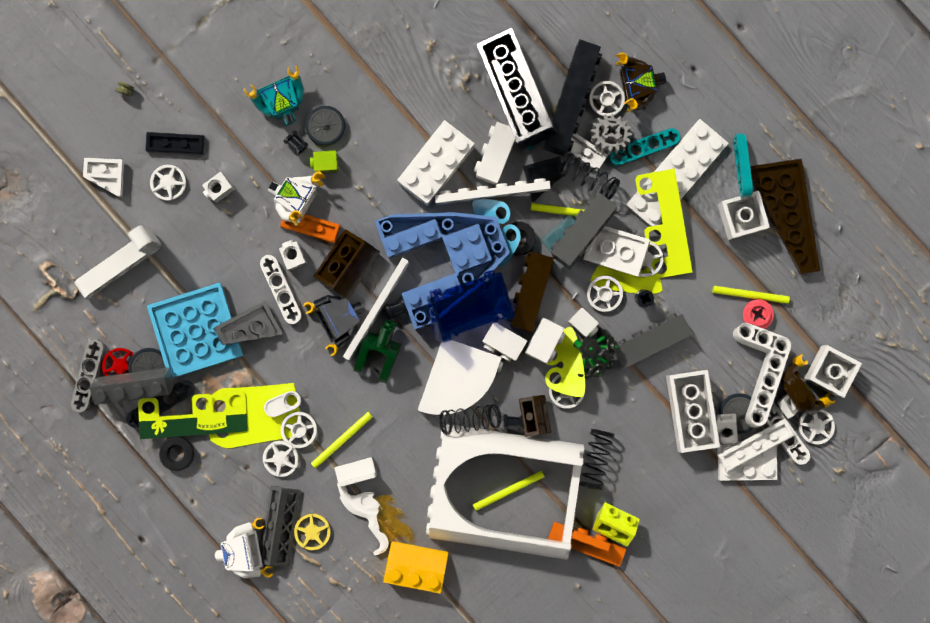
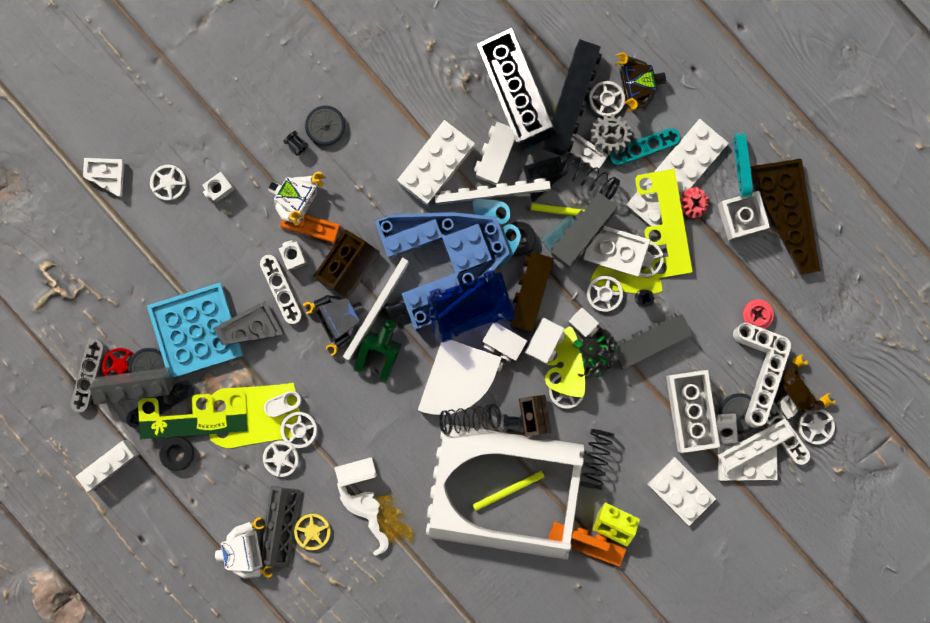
white beam [74,225,163,299] -> none
olive bush [115,81,135,97] -> none
black tile [145,132,205,155] -> none
teal torso [244,65,304,125] -> none
lime brick [310,150,339,173] -> none
neon yellow bar [311,412,373,469] -> none
yellow slope [383,541,448,594] -> none
neon yellow bar [712,286,790,304] -> none
white brick [804,345,862,398] -> none
none -> white brick [76,440,139,492]
none -> white plate [648,457,716,526]
none -> coral gear [680,188,710,218]

